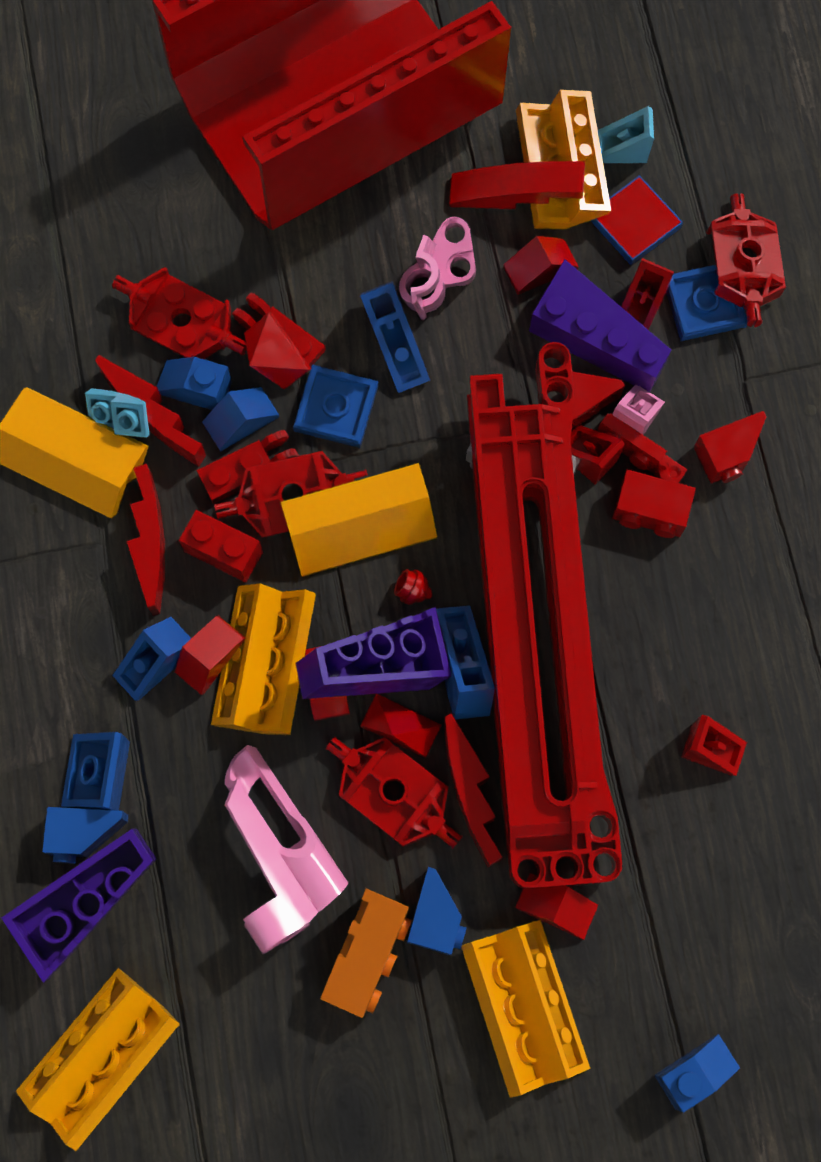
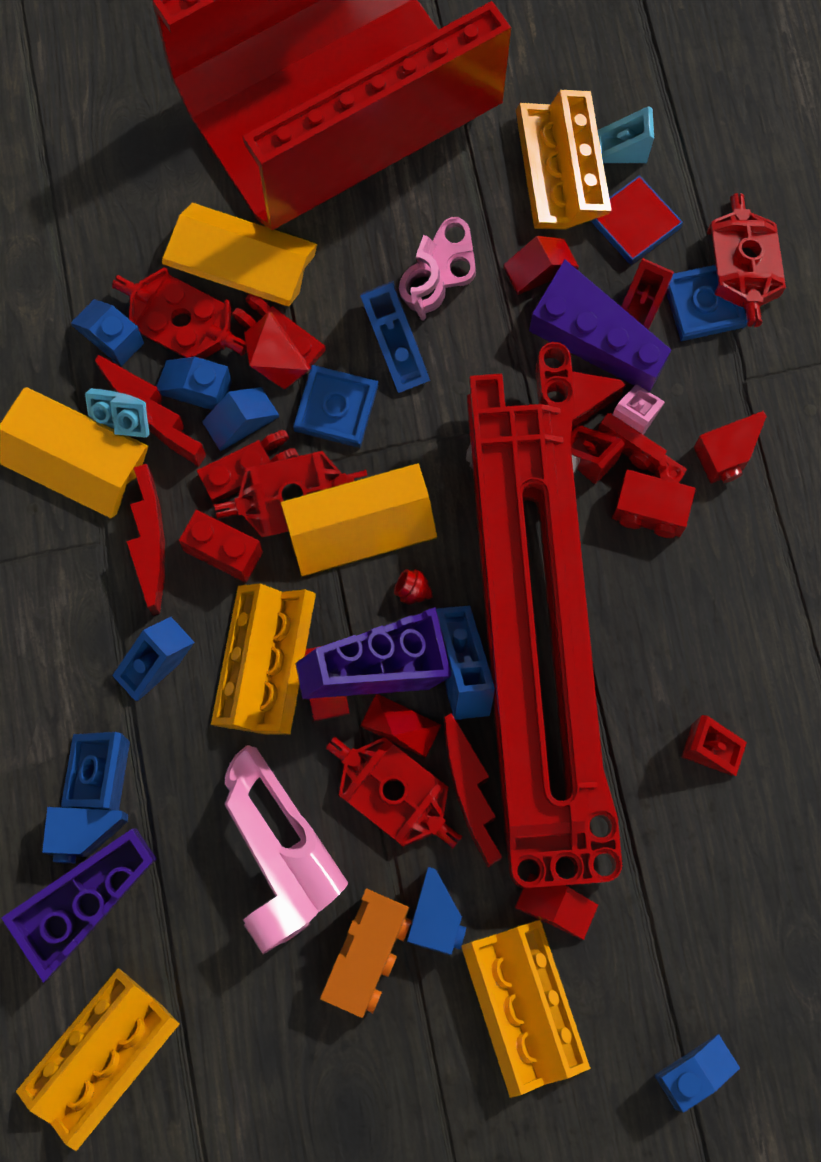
red slope [175,616,246,695] -> none
red slope [449,161,585,209] -> none
none -> blue slope [71,299,144,367]
none -> light orange slope [162,203,317,307]

